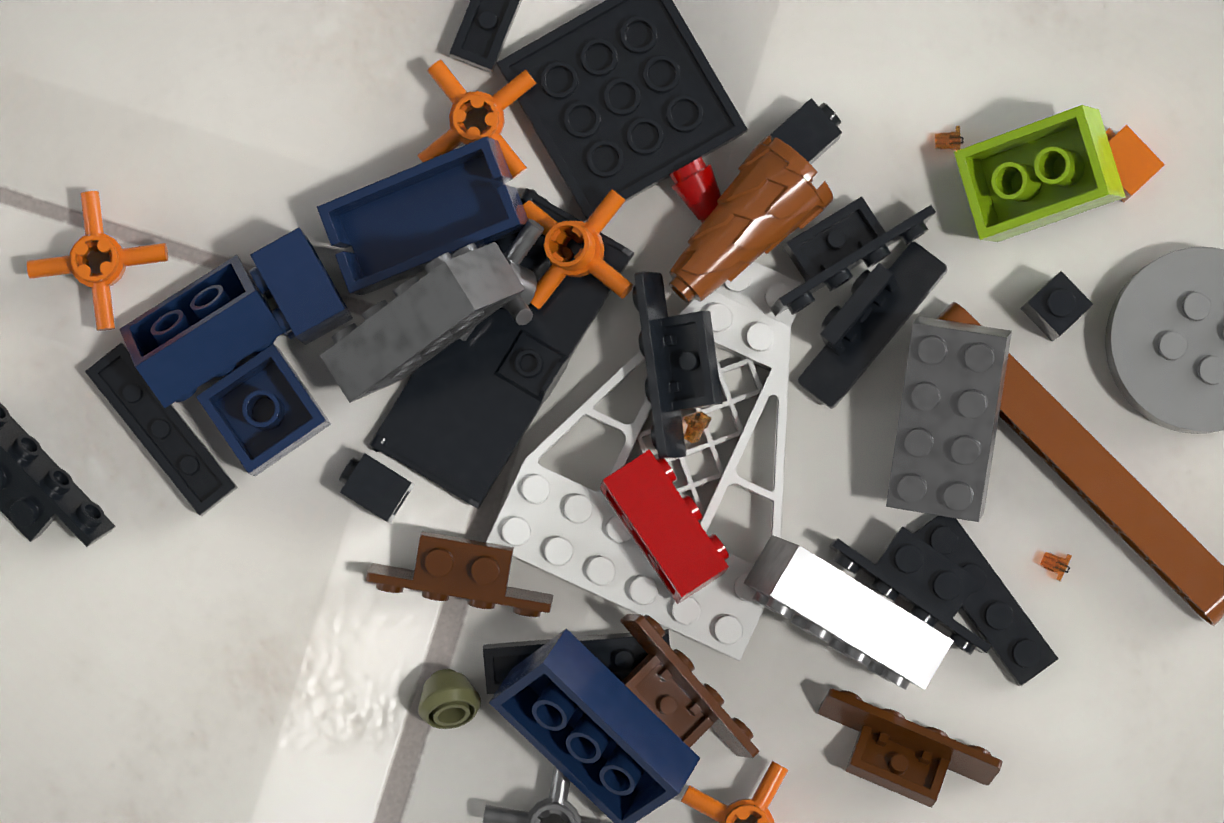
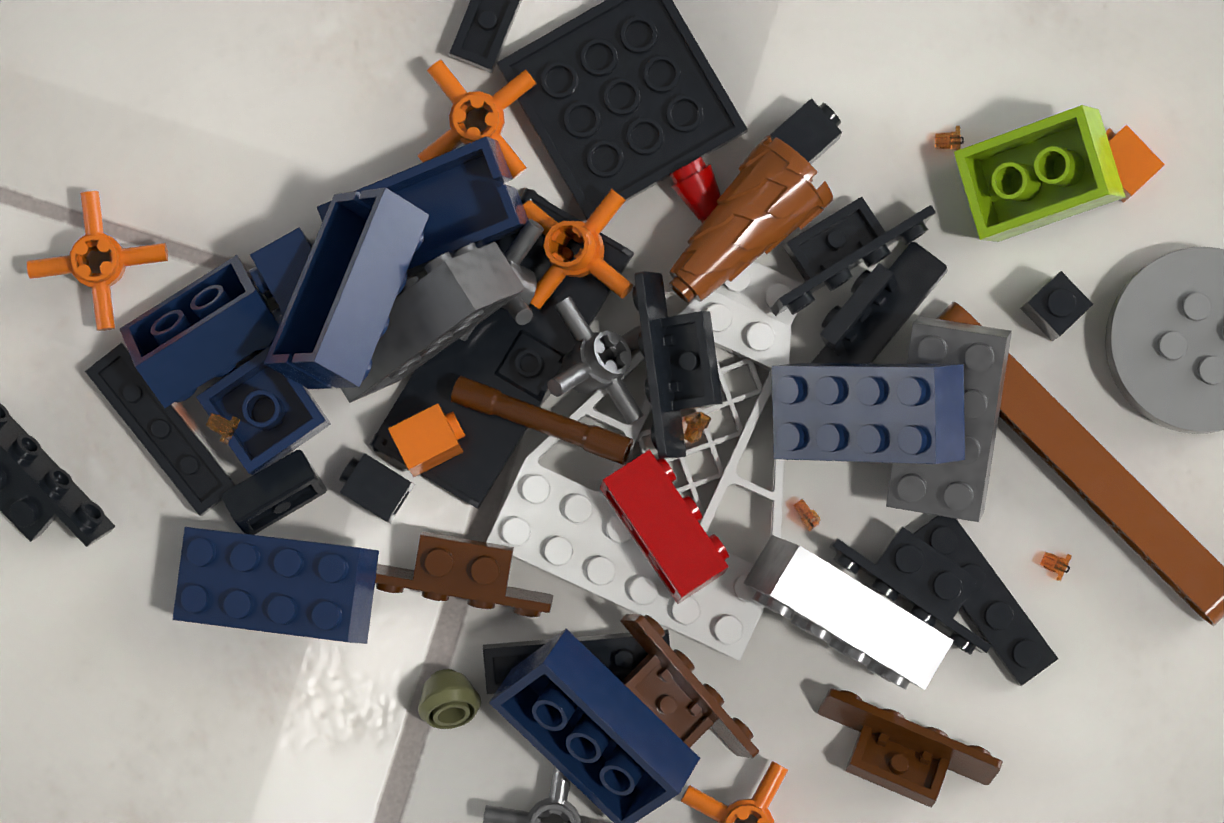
none -> dark blue brick [172,527,379,644]
none -> clear orange piece [206,413,240,445]
none -> black slope [222,450,328,535]
none -> dark blue piece [264,187,429,389]
none -> orange brick [388,403,465,477]
none -> reddish brown piece [451,376,633,465]
none -> flat silver bar [547,296,644,425]
none -> dark blue brick [772,363,965,464]
none -> clear orange piece [793,499,821,532]

